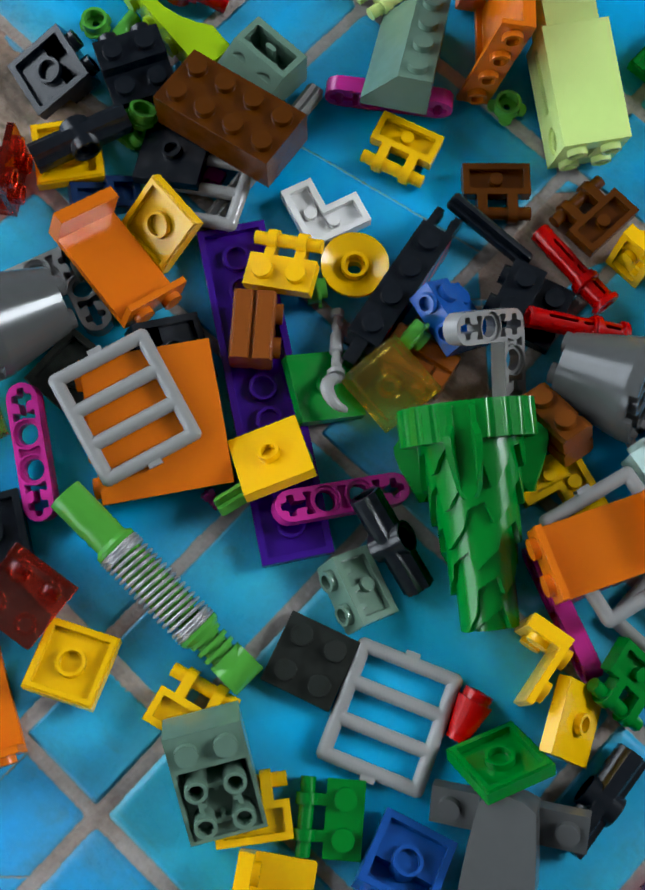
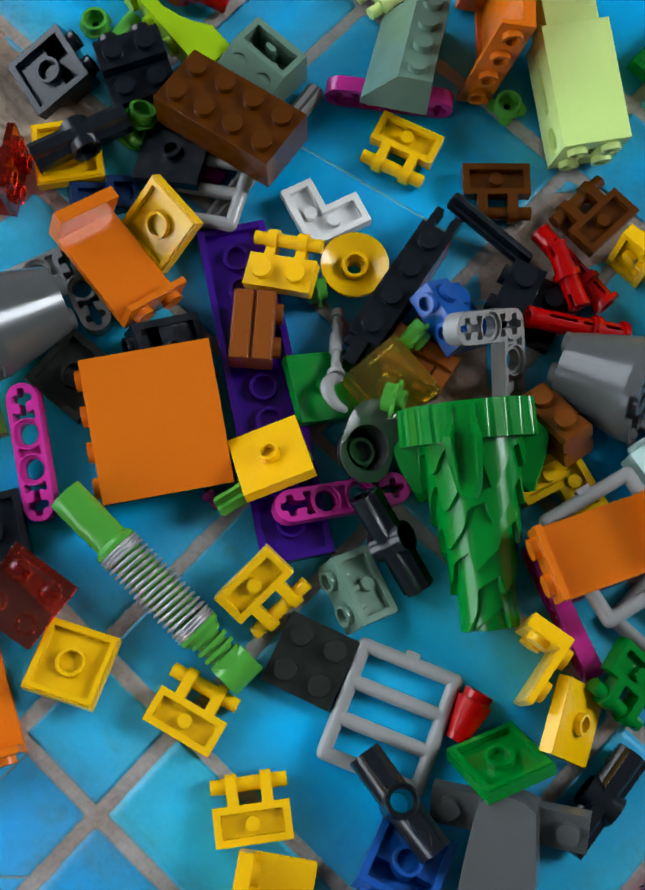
light grey bar [48,329,202,487] -> none
sand green slope [161,700,268,847] -> none
green plate [292,775,366,862] -> none
none -> yellow plate [214,544,312,639]
none -> flat silver piece [336,398,399,484]
none -> black piece [350,743,450,865]
none -> bright green plate [379,380,408,419]
none -> red pin [544,239,591,312]

